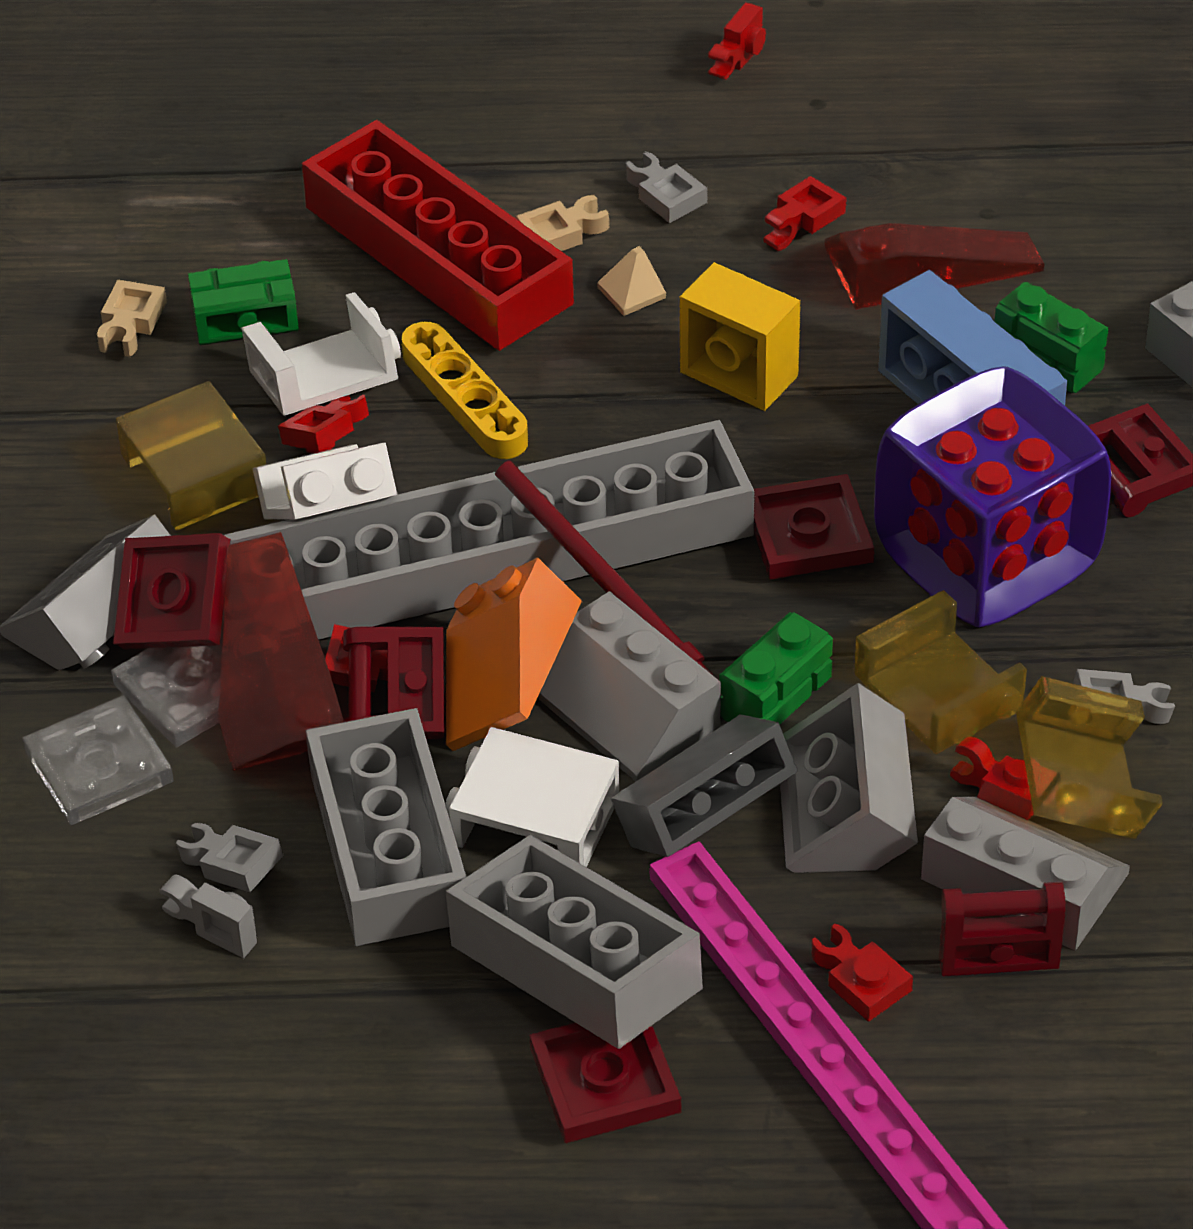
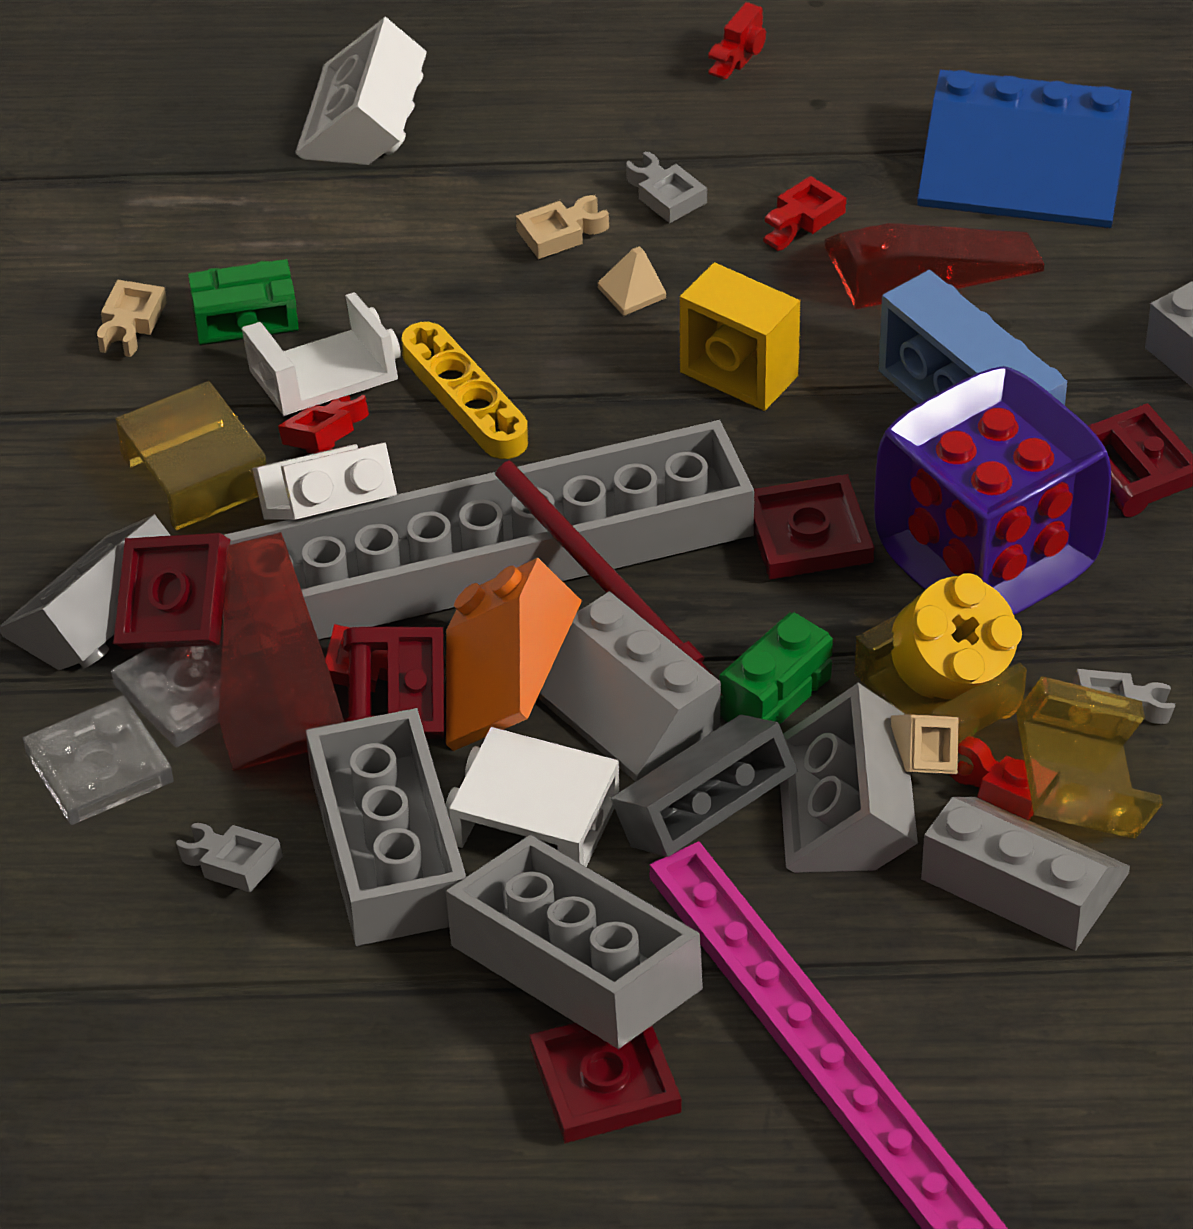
light grey plate [159,875,257,959] -> none
red brick [302,120,574,351] -> none
red plate [811,924,913,1022] -> none
dark red plate [939,882,1066,976] -> none
green brick [994,282,1108,393] -> none
none -> white slope [296,17,427,165]
none -> yellow brick [891,573,1022,701]
none -> tan slope [891,715,959,774]
none -> blue slope [917,69,1132,228]

